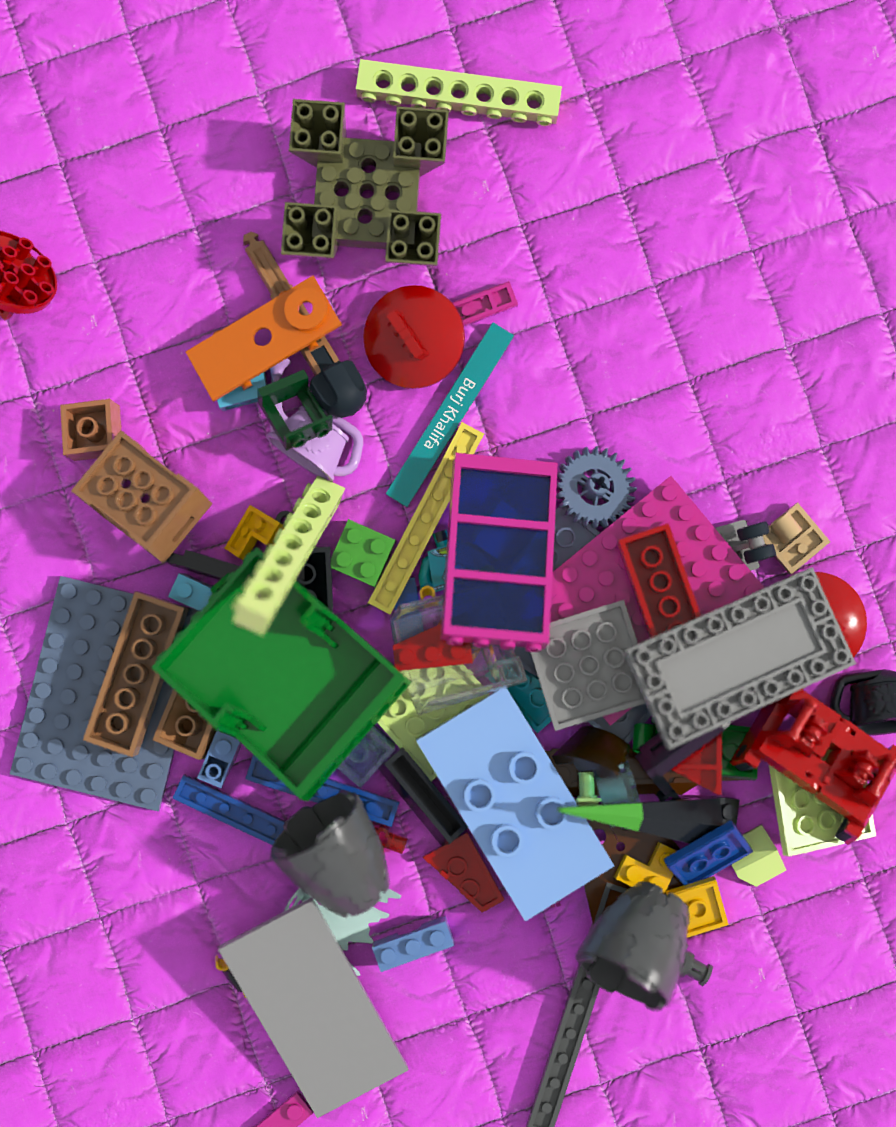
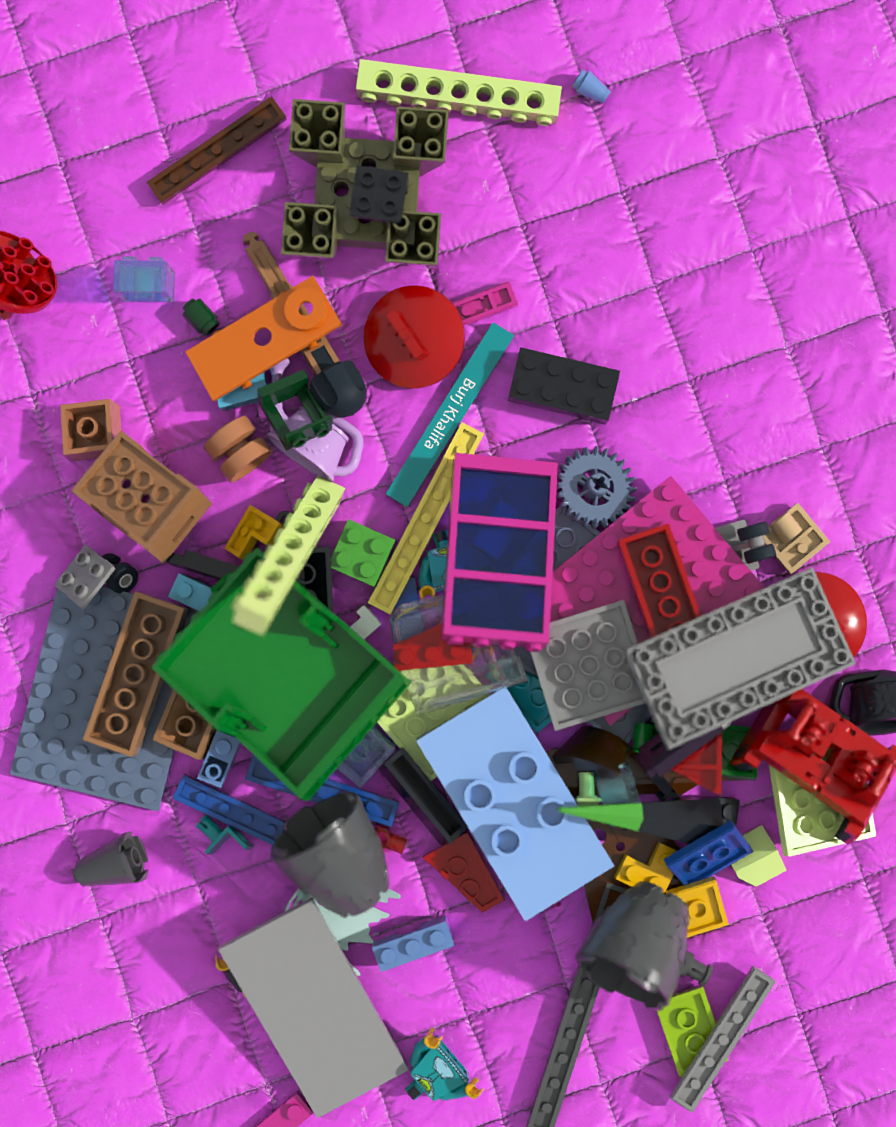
none -> light grey plate [55,545,138,609]
none -> dark grey cone [73,831,148,886]
none -> clear light blue brick [113,256,175,302]
none -> reddish brown plate [147,96,287,205]
none -> dark green brick [182,298,220,337]
none -> teal bracket [196,815,254,855]
none -> nougat wheel [203,416,273,483]
none -> black bracket [350,166,409,223]
none -> white leg [351,605,383,639]
none -> teal torso [405,1028,484,1101]
none -> black brick [507,347,620,424]
none -> medium blue cone [571,69,611,104]
none -> lime plate [657,985,728,1077]
none -> light grey tile [669,965,776,1113]

